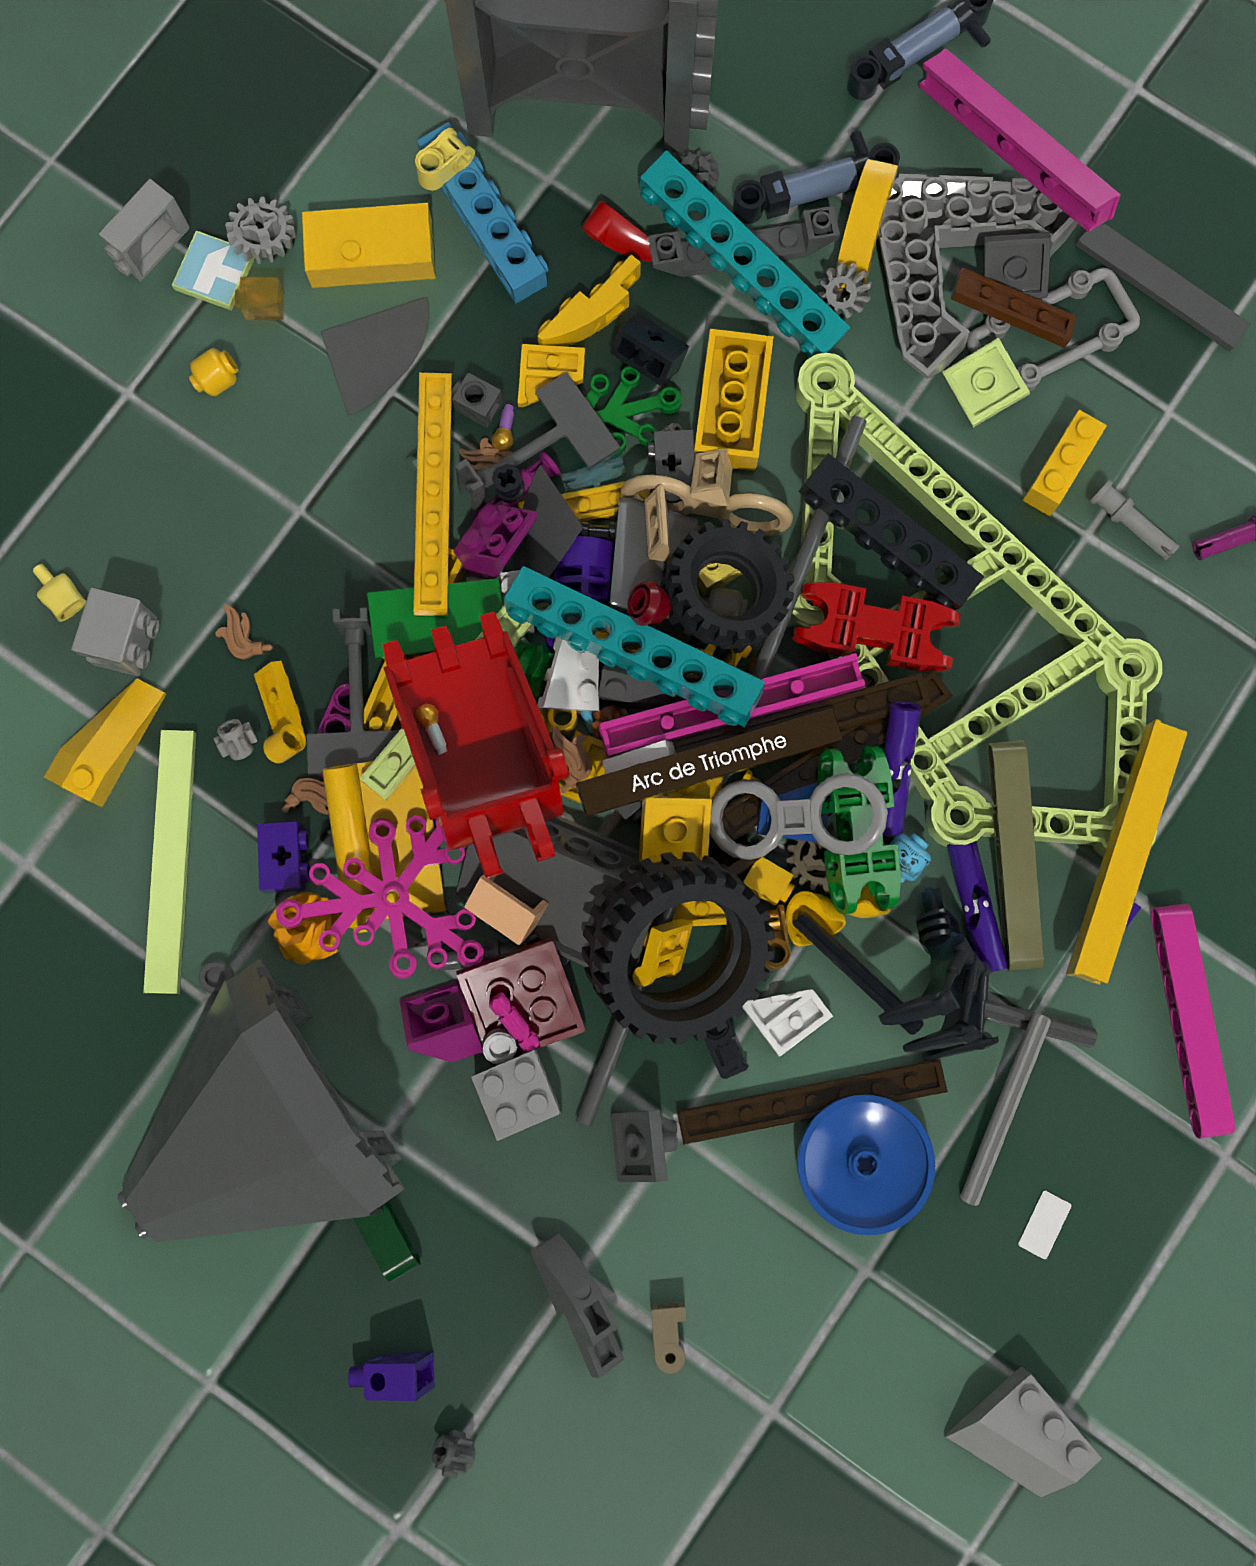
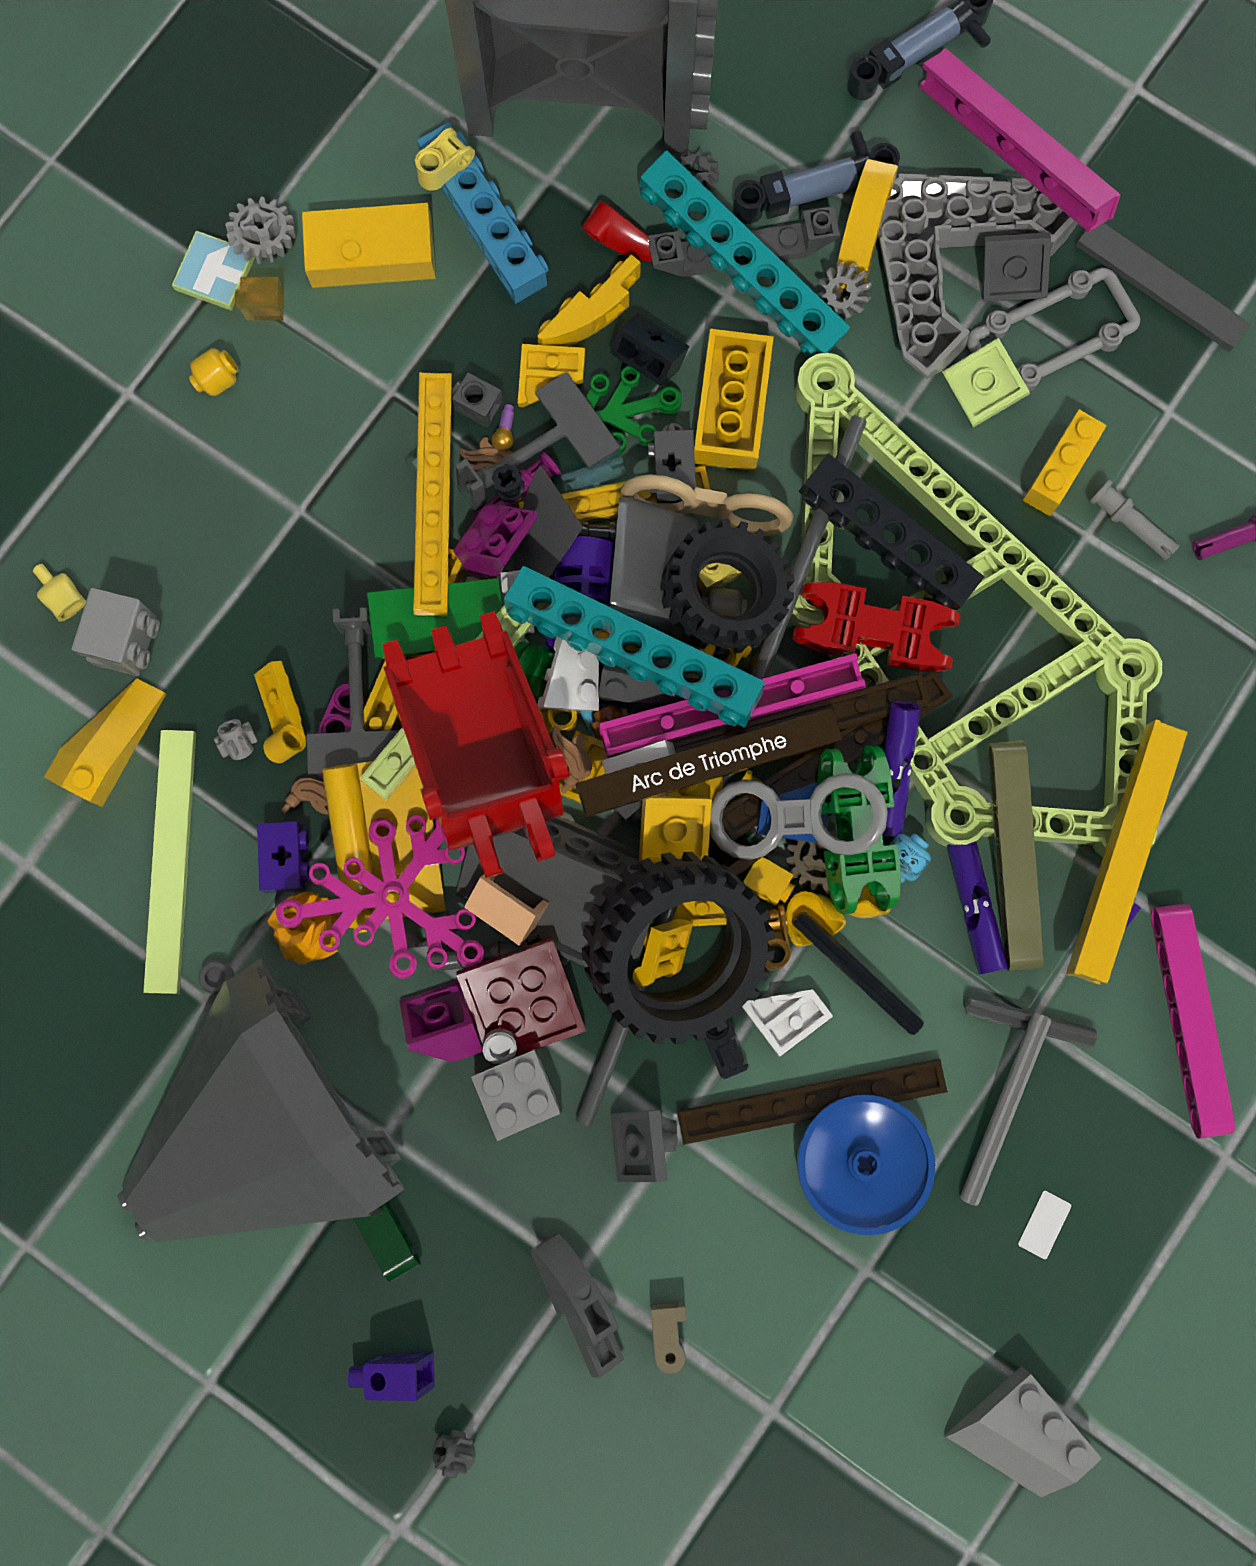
light grey window [99,179,190,282] -> none
medium nougat piece [215,605,273,660] -> none
dark grey sticker [320,297,429,416] -> none
piece [415,704,447,755] -> none
dark pink axle [489,993,540,1053] -> none
dark red cone [628,580,671,626] -> none
tan slope [644,485,671,562] -> none
tan slope [690,449,732,506] -> none
black piece [878,887,999,1060] -> none
reddish brown plate [950,267,1077,348] -> none

